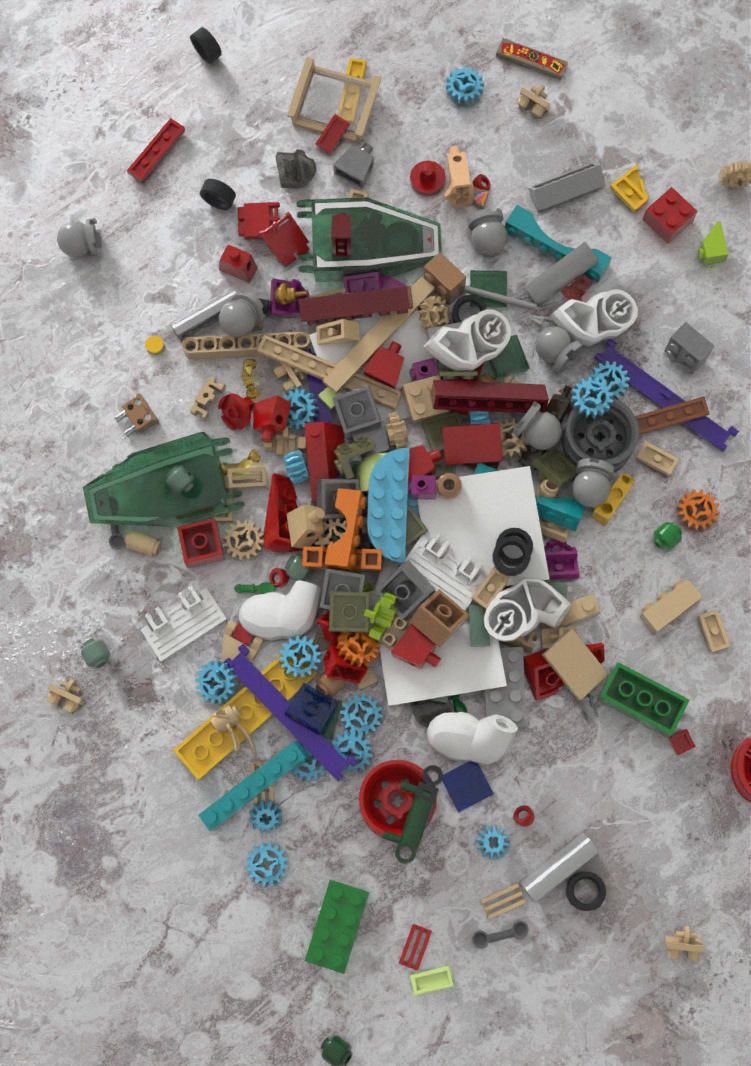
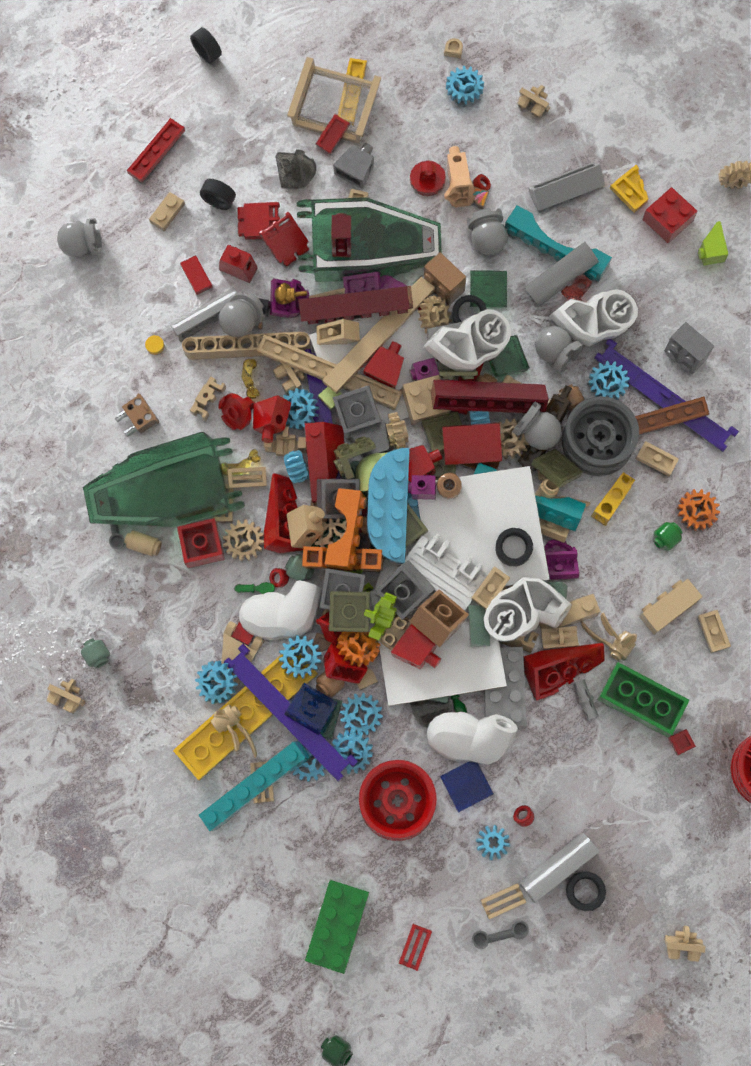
white hinge [140,585,227,662] -> none
sand green head [166,465,194,493] -> none
medium azure gear [245,842,289,887] -> none
medium azure gear [249,799,283,834] -> none
dark green piece [383,765,443,865] -> none
yellowish green tile [410,965,455,996] -> none
light grey bar [464,286,537,311] -> none
black tyre [492,537,531,576] -> none
tile [496,38,568,80] -> none
tan tile [542,629,608,700] -> none
medium azure gear [571,376,614,419] -> none
light grey tile [572,458,615,508] -> none
none -> tan plate [149,192,185,231]
none -> red tile [180,255,212,295]
none -> tan tile [444,38,463,58]
none -> tan plant [581,612,637,661]

